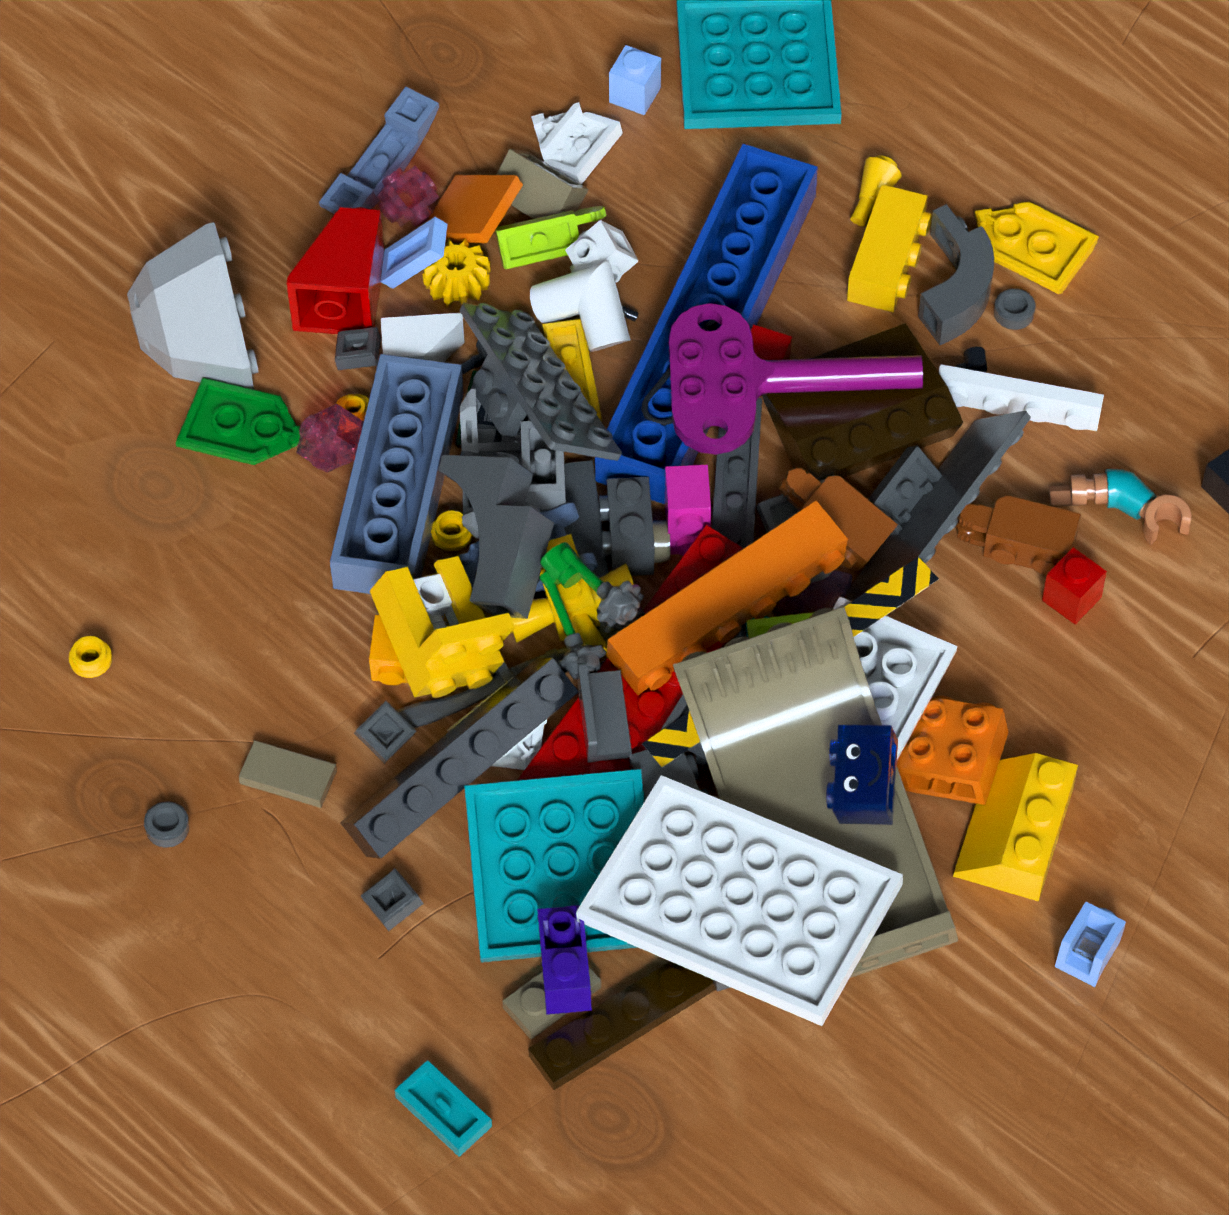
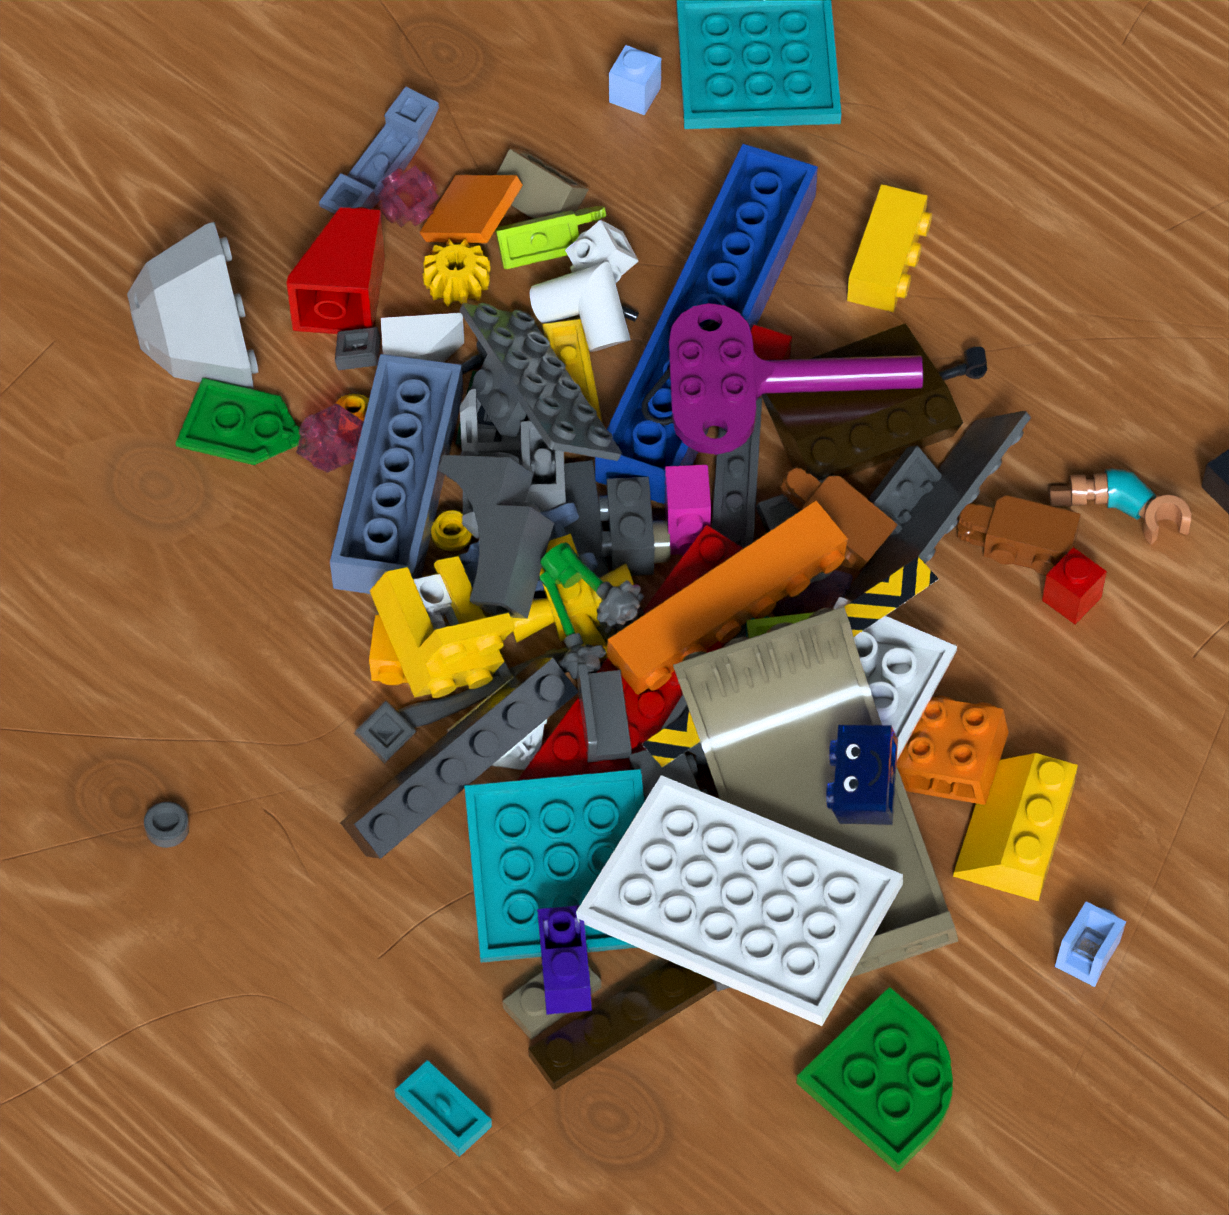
yellow plate [69,636,112,678] -> none
dark tan tile [238,740,337,808] -> none
dark grey tile [361,869,424,931] -> none
light blue tile [380,217,448,289] -> none
white slope [531,102,623,185] -> none
yellow cone [850,155,902,226] -> none
dark grey arch [918,204,994,345] -> none
white plate [939,364,1104,431] -> none
yellow tile [974,202,1099,294] -> none
dark grey tile [994,289,1036,330] -> none
none -> green plate [796,987,953,1172]

